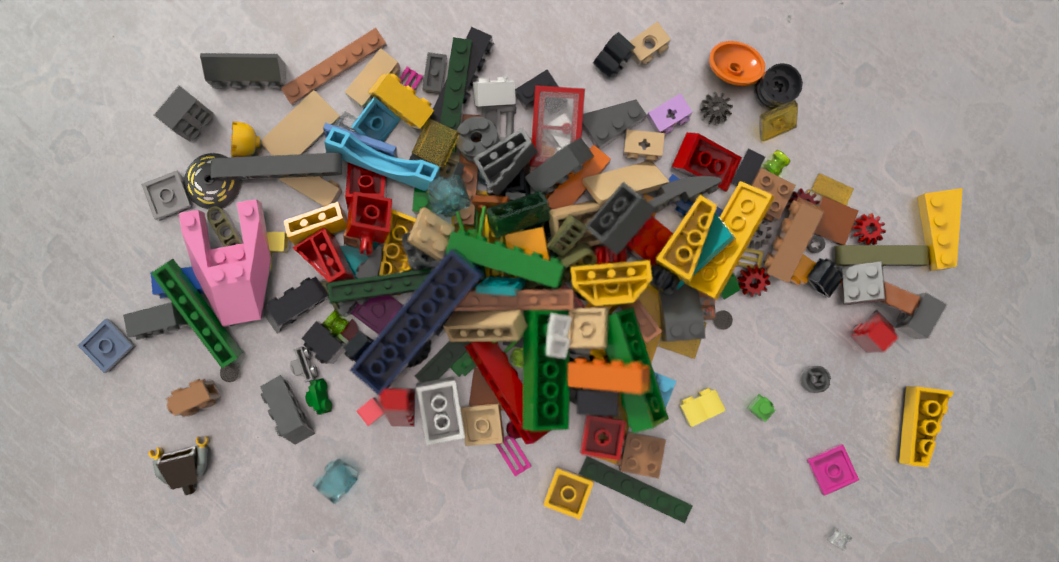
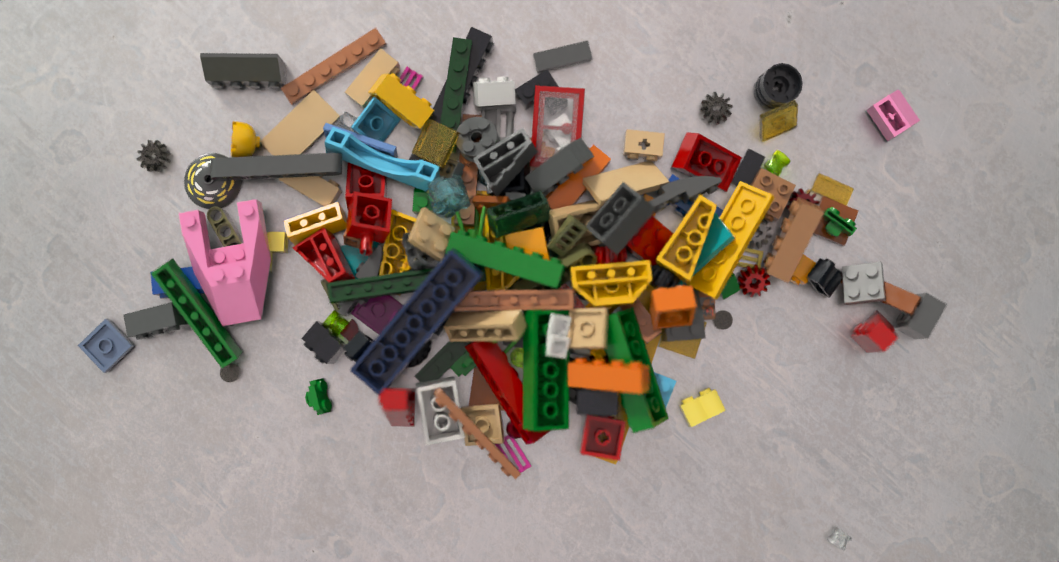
light grey plate [141,170,192,220] -> none
dark brown torso [148,436,210,495] -> none
dark grey brick [154,85,213,141] -> none
medium nougat brick [166,379,221,418] -> none
dark grey wedge [260,375,315,445] -> none
black wedge [264,276,328,333] -> none
light grey piece [290,347,318,382] -> none
clear light blue brick [313,458,360,504] -> none
coral piece [356,397,384,426] -> none
dark grey plate [422,52,447,93] -> none
teal tile [476,276,526,296] -> none
yellow brick [543,467,594,520] -> none
dark green plate [579,456,693,523] -> none
dark grey wedge [582,99,647,150] -> none
black brick [593,32,635,78] -> none
medium nougat brick [617,432,666,479] -> none
tan brick [629,21,671,66] -> none
lavender brick [646,93,693,135] -> none
orange dish [709,41,765,86] -> none
bright green brick [747,394,776,422] -> none
dark grey wheel [800,366,831,393] -> none
dark grey bush [807,235,825,253] -> none
dark pink tile [807,444,859,496] -> none
olive beam [834,245,929,266] -> none
red gear [852,213,886,245] -> none
yellow wedge [899,386,954,467] -> none
yellow wedge [917,188,963,271] -> none
none -> clear smoke gear [136,140,171,172]
none -> nougat plate [434,387,521,479]
none -> dark grey tile [533,40,592,73]
none -> orange brick [649,285,696,330]
none -> green piece [822,207,857,237]
none -> bright pink slope [867,89,920,142]

